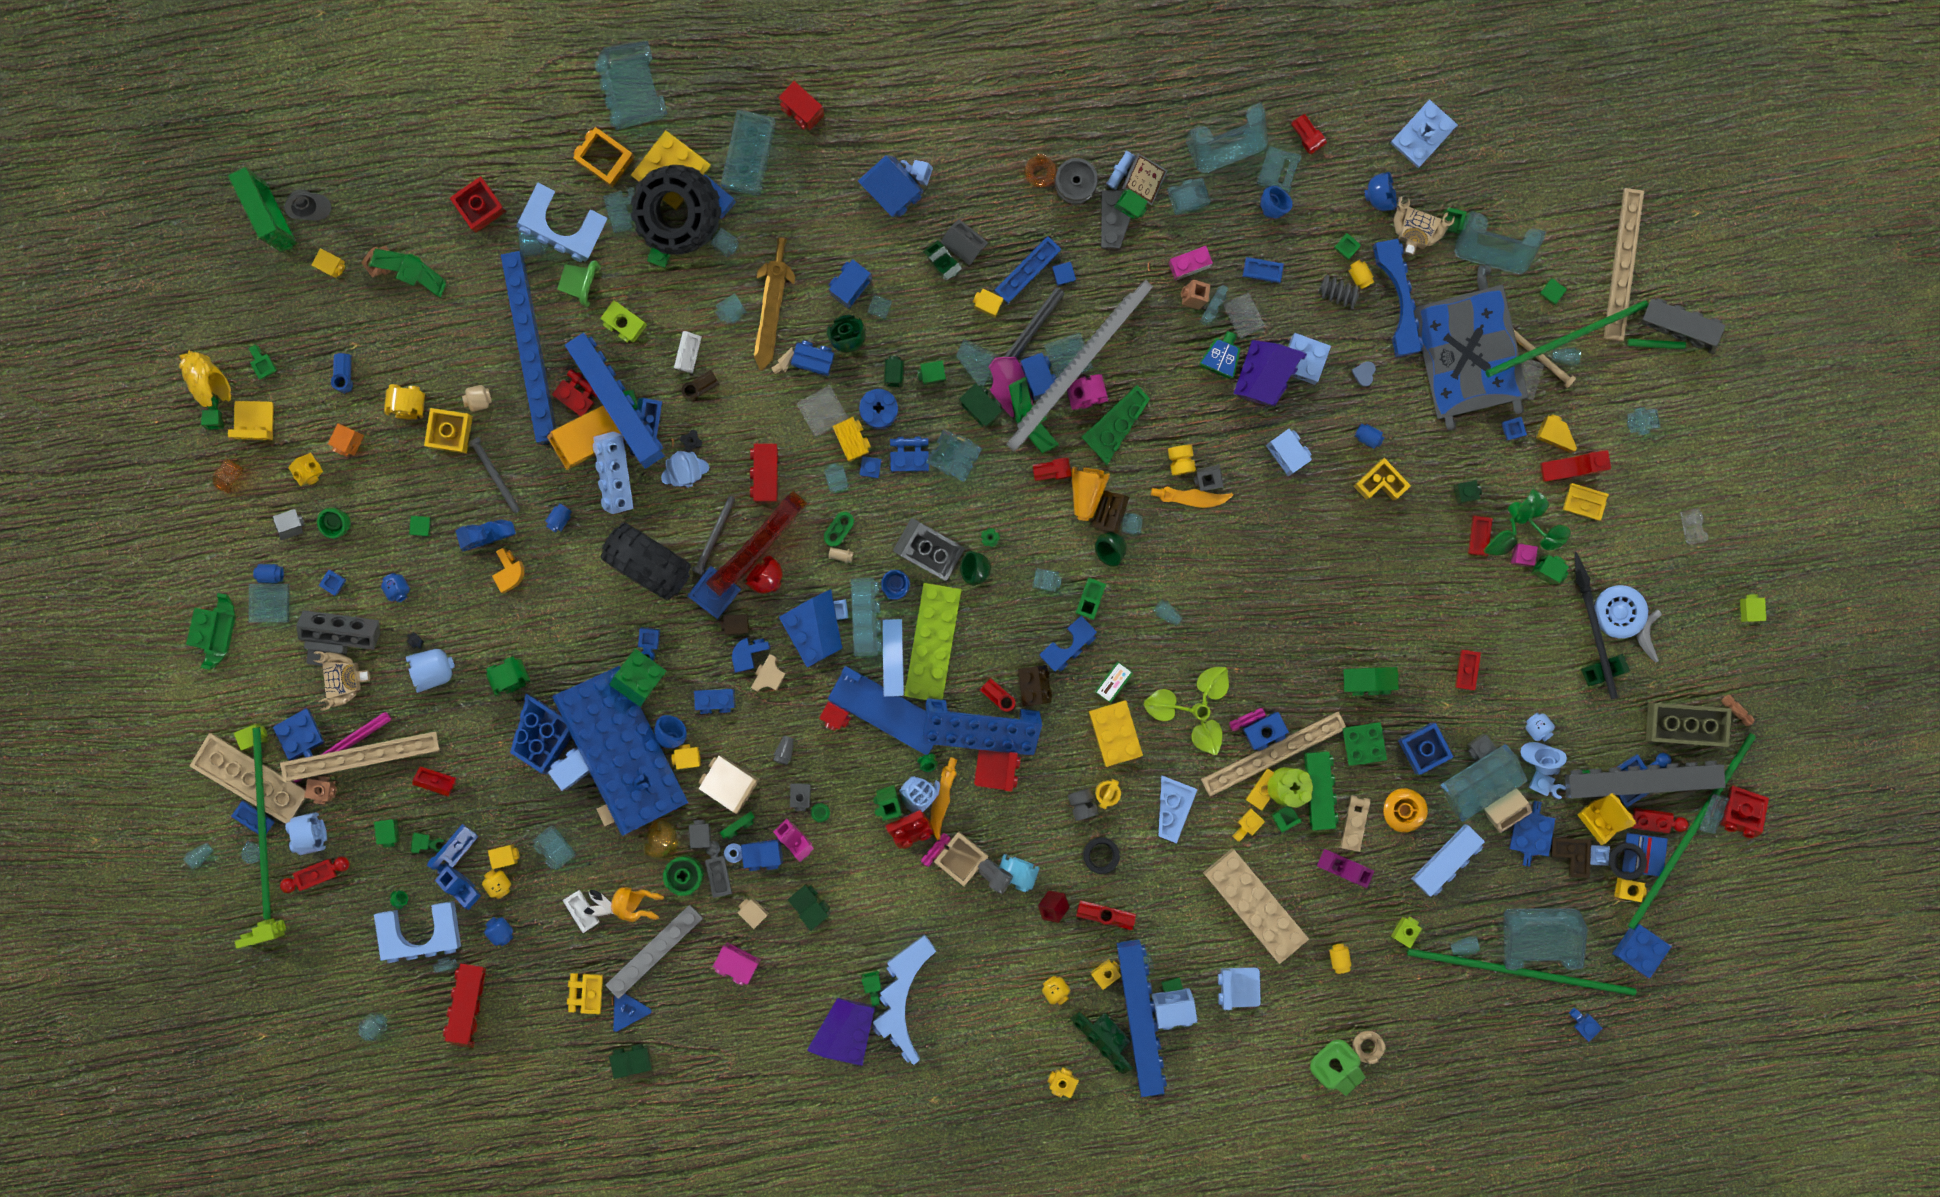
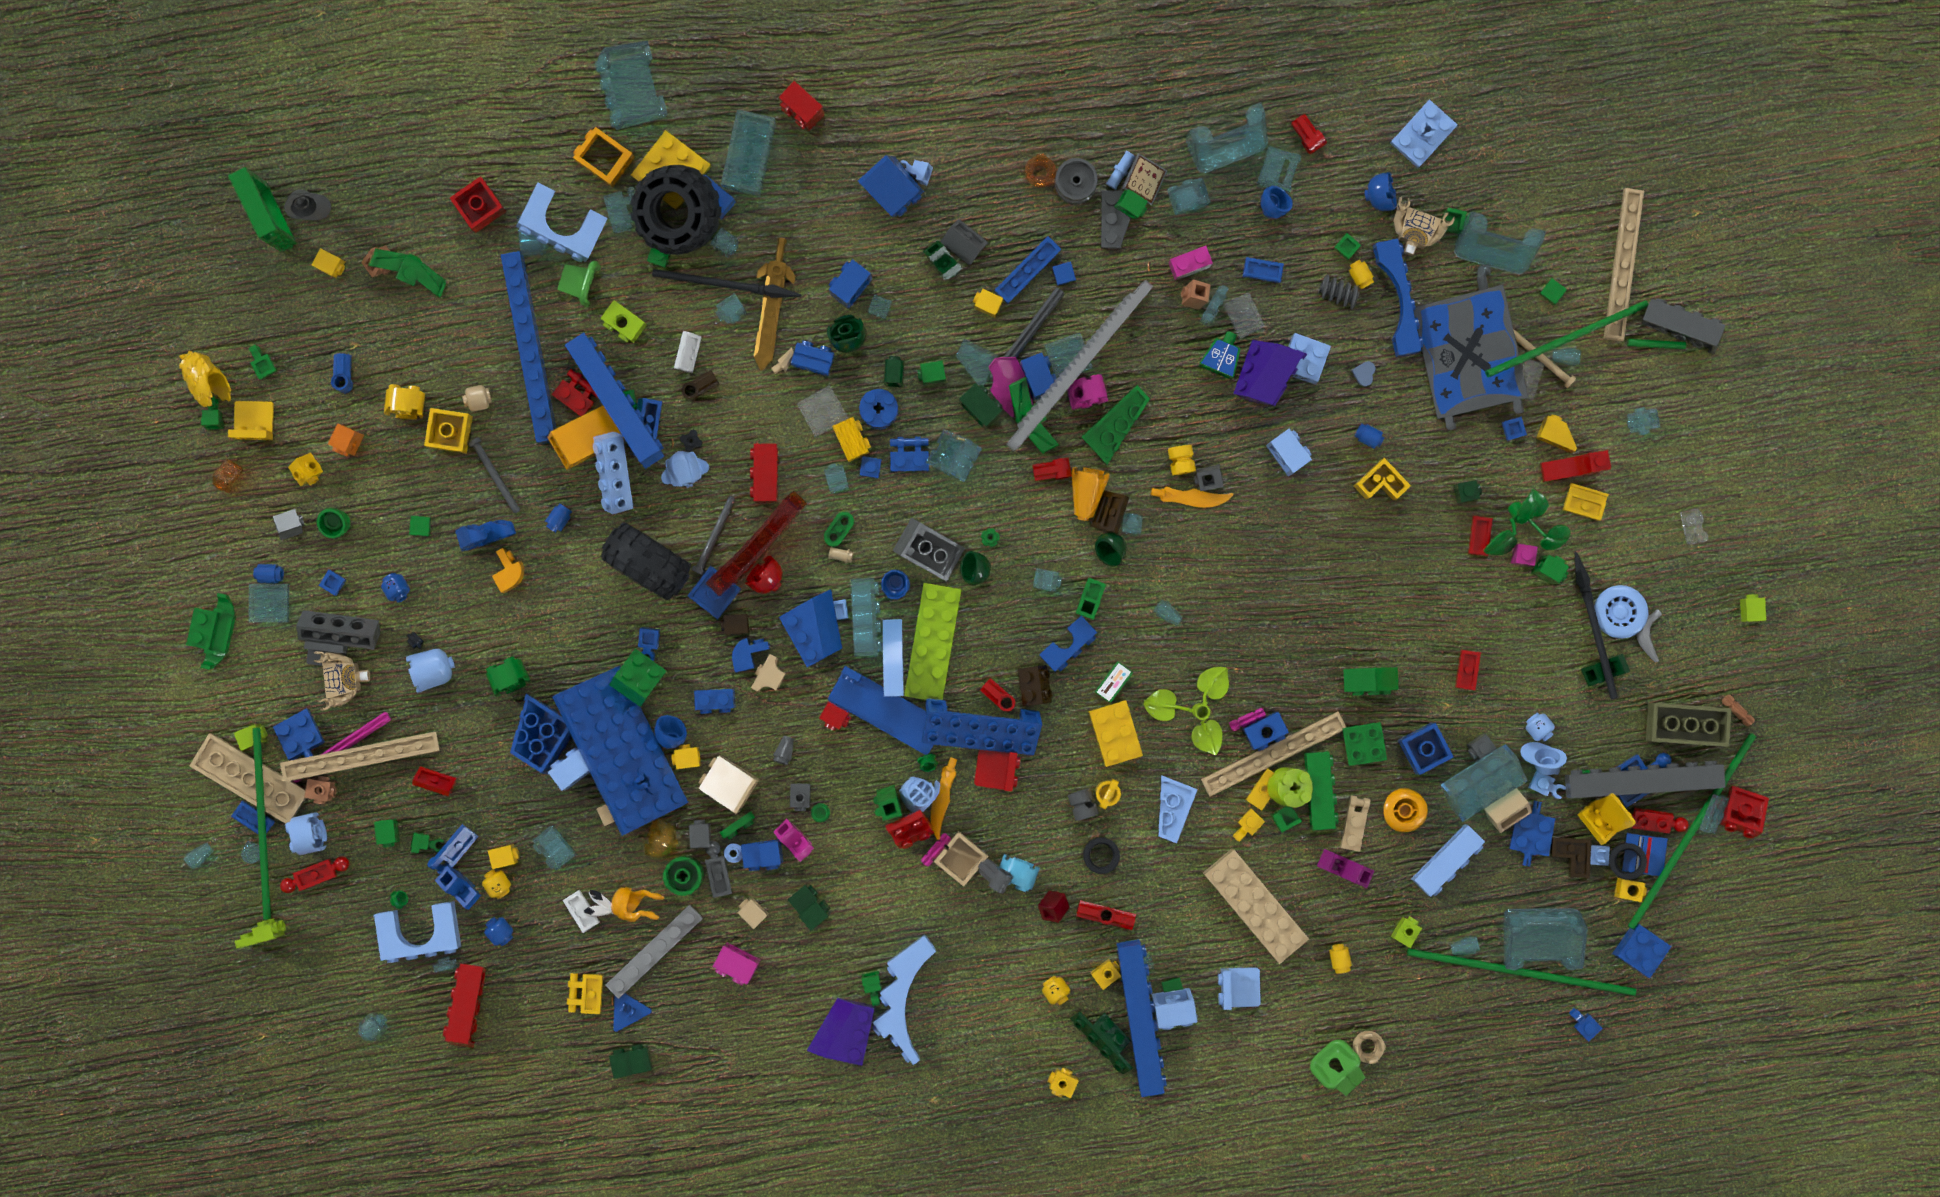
none -> black piece [652,269,802,298]

